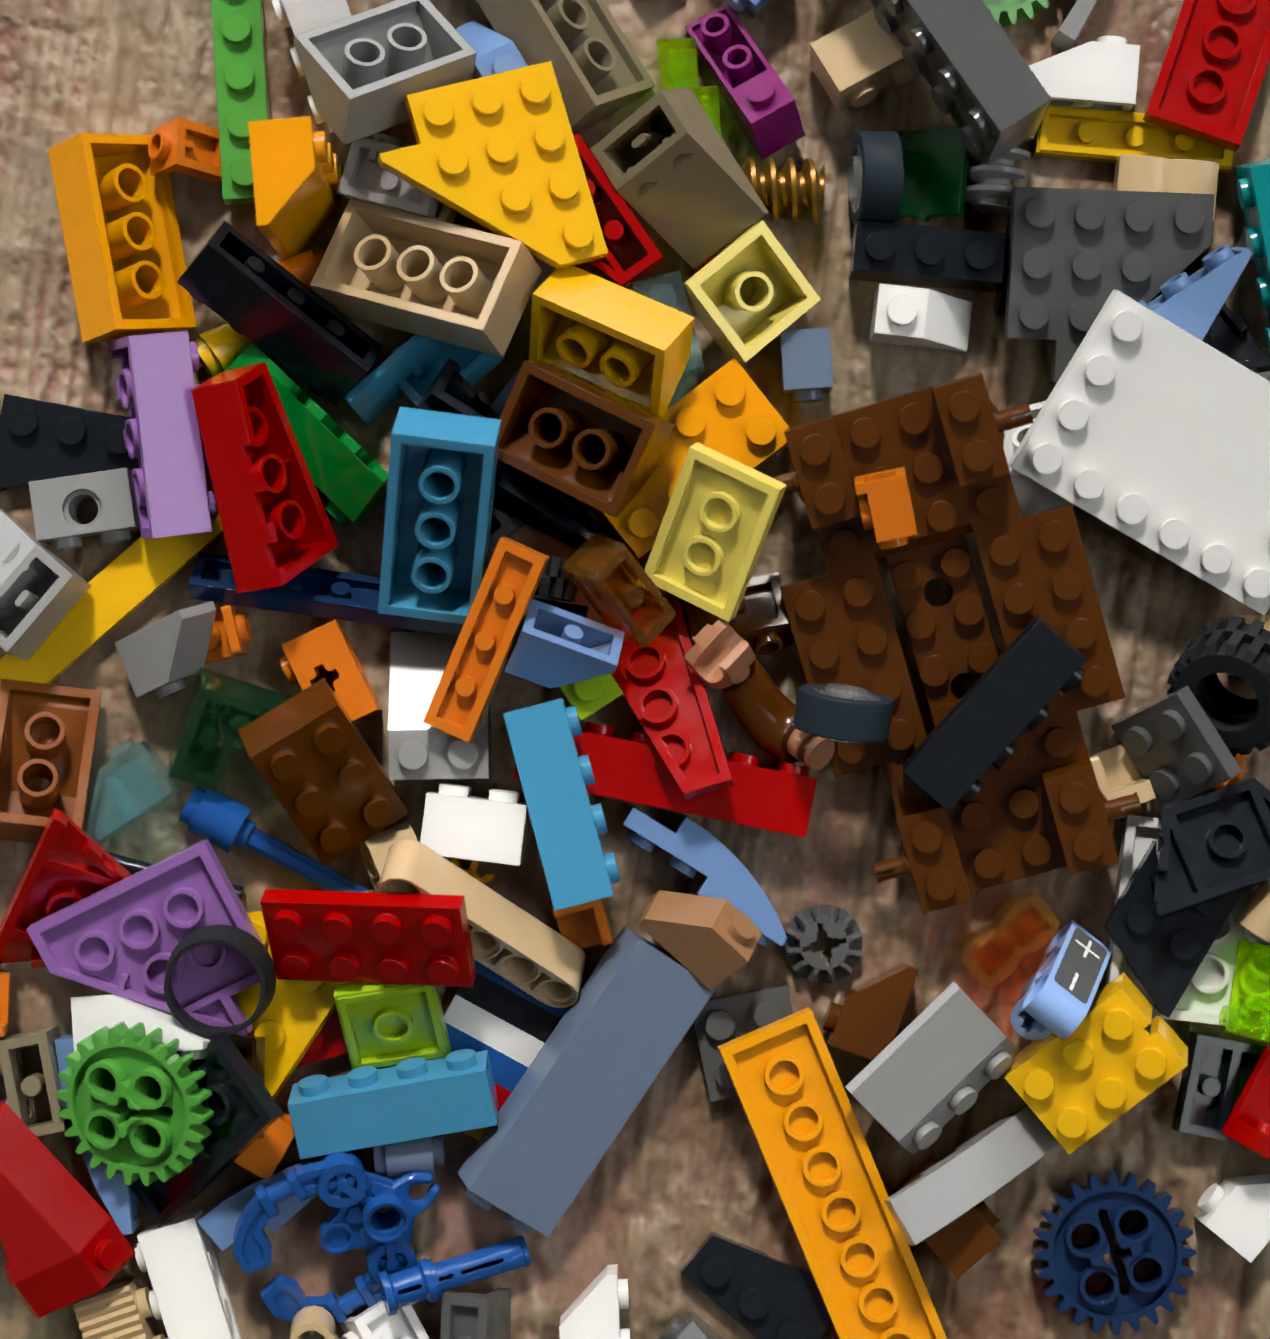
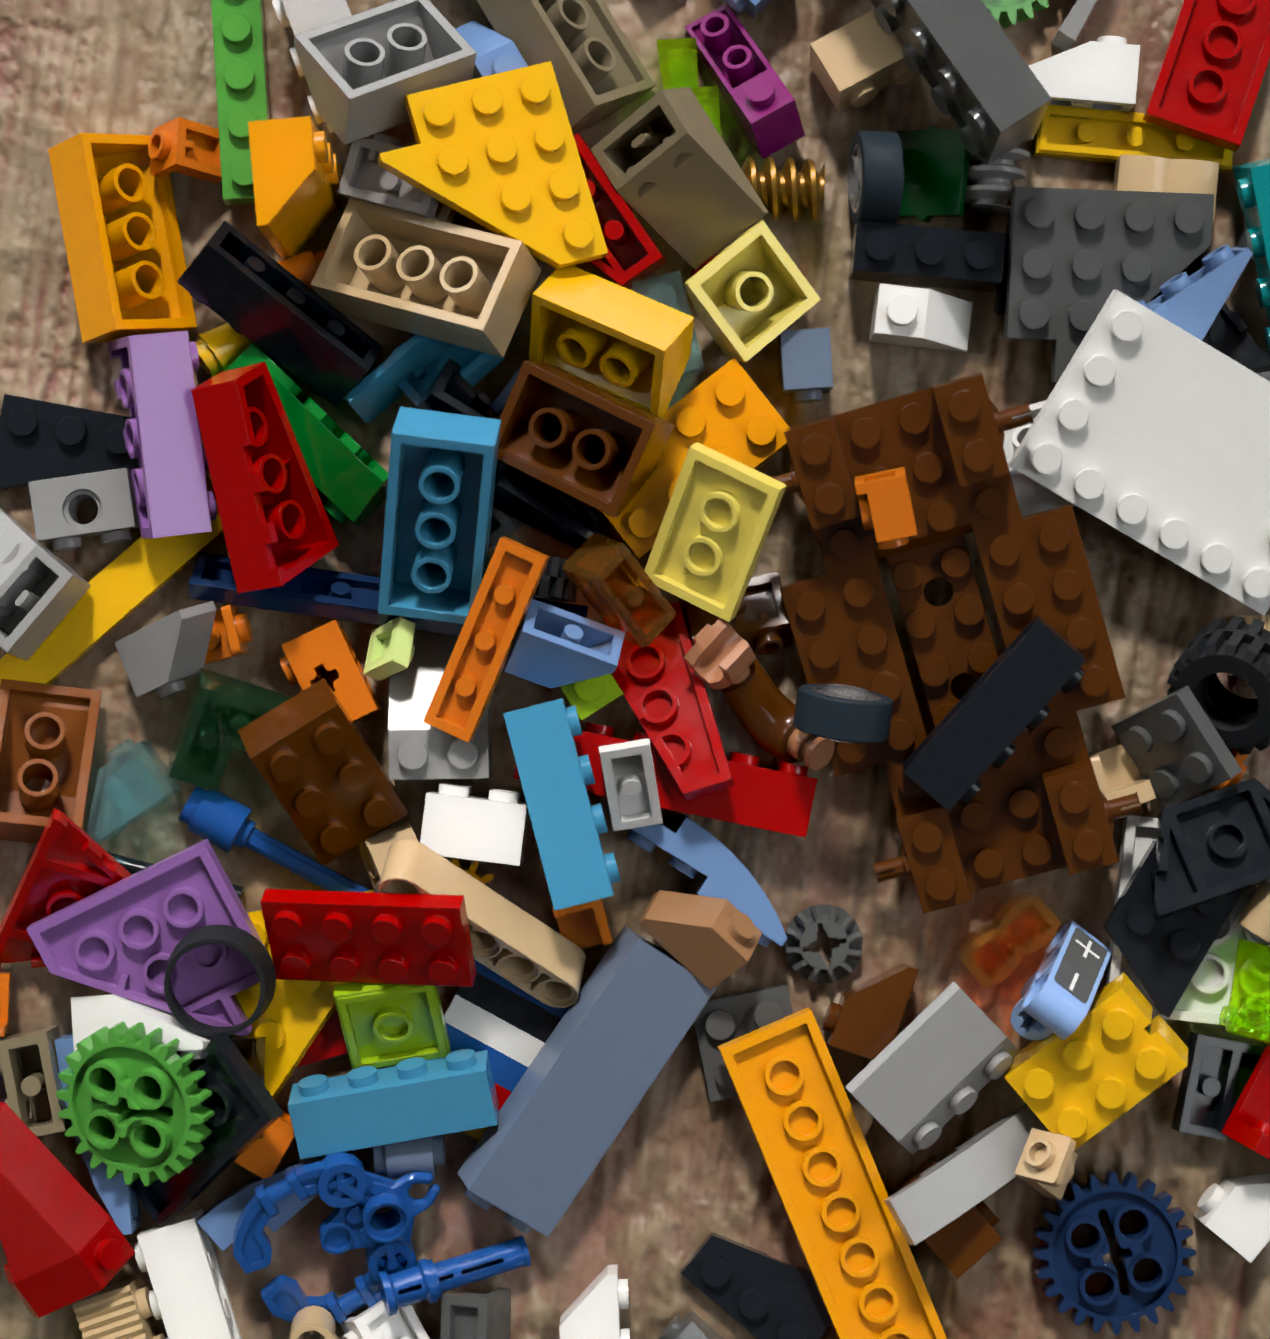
none -> yellowish green plate [363,616,416,681]
none -> white slope [599,738,663,832]
none -> tan bracket [1014,1128,1078,1201]

